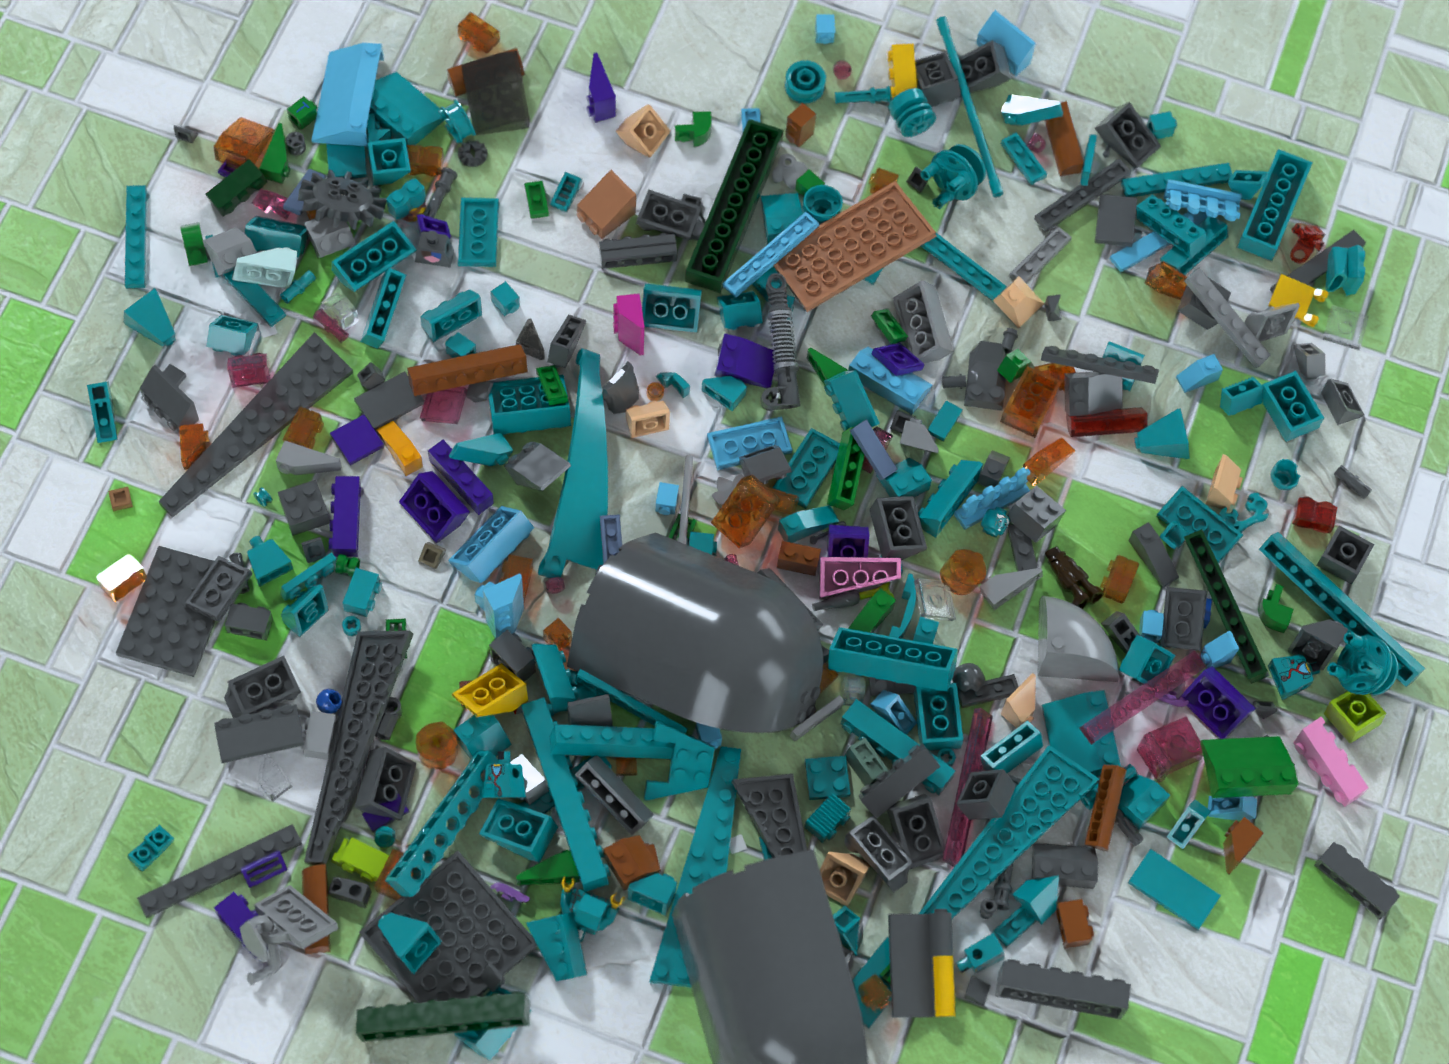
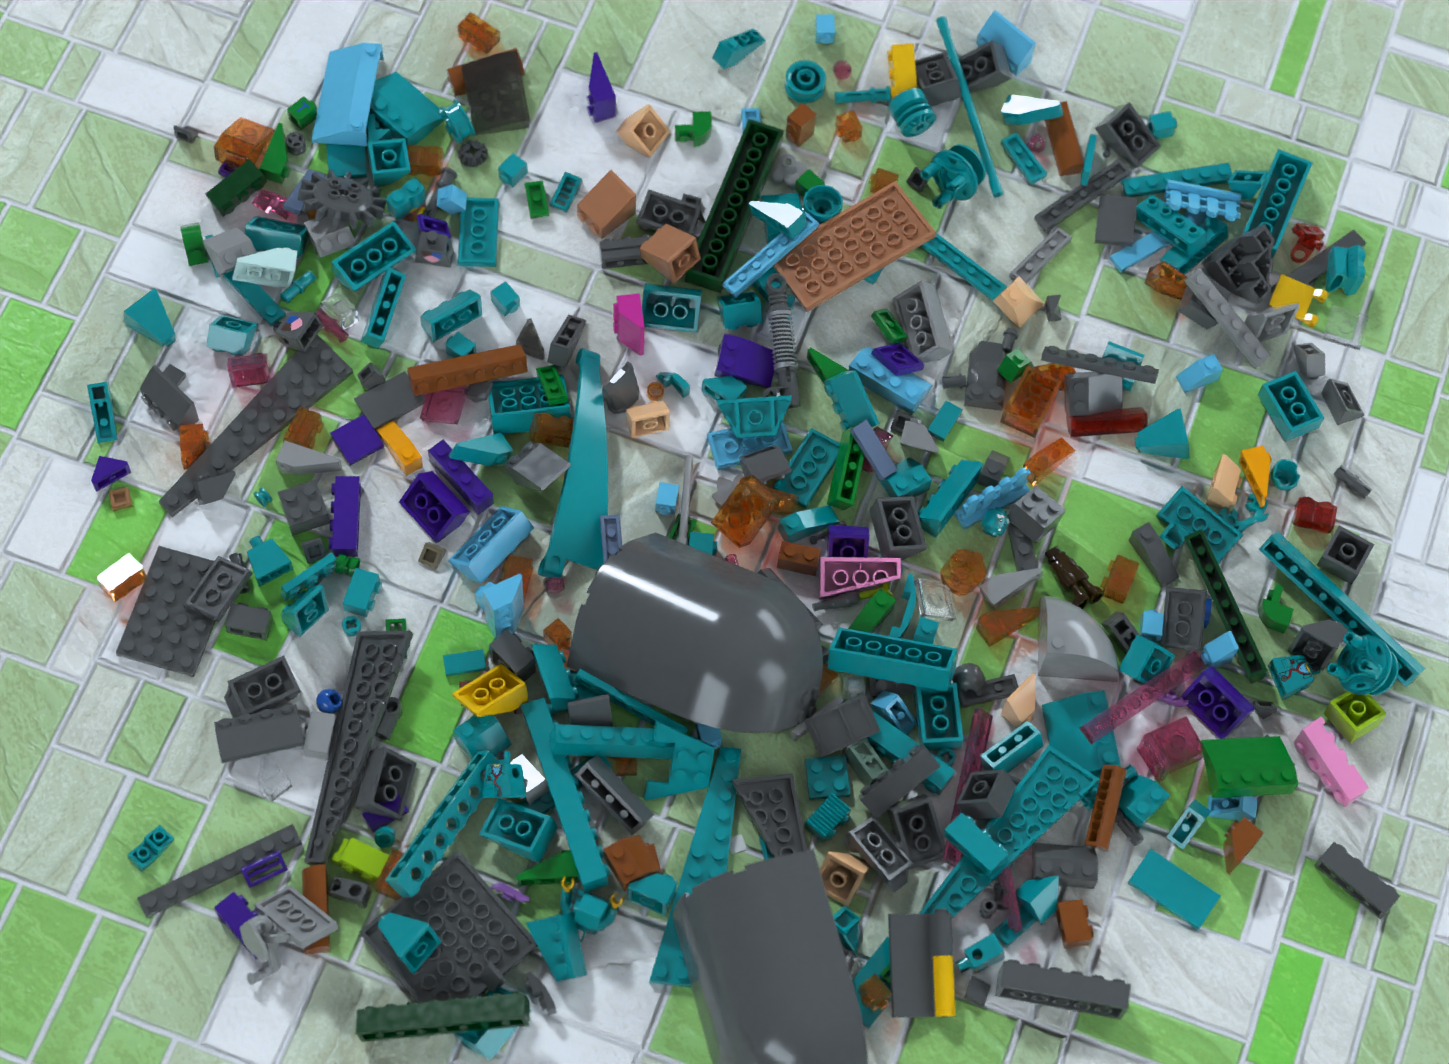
teal plate [125,185,147,289] -> none
clear orange brick [416,722,458,770] -> none
teal brick [1220,377,1264,416] -> none
none -> dark purple slope [91,456,131,492]
none -> dark grey slope [192,468,236,505]
none -> dark grey torso [273,312,323,352]
none -> medium azure brick [437,184,467,215]
none -> teal tile [443,649,486,677]
none -> teal brick [498,153,528,187]
none -> dark grey slope [524,972,556,1016]
none -> clear orange brick [529,413,573,448]
none -> nougat slope [639,224,701,283]
none -> teal slope [712,29,766,70]
none -> teal wing [717,395,792,439]
none -> slope [748,201,808,239]
none -> dark grey piece [804,694,880,758]
none -> clear orange brick [835,110,863,143]
none -> teal brick [944,813,1008,878]
none -> clear orange slope [976,607,1041,647]
none -> clear pink plate [1000,868,1023,933]
none -> dark grey brick [1202,224,1274,304]
none -> light orange slope [1239,445,1271,507]

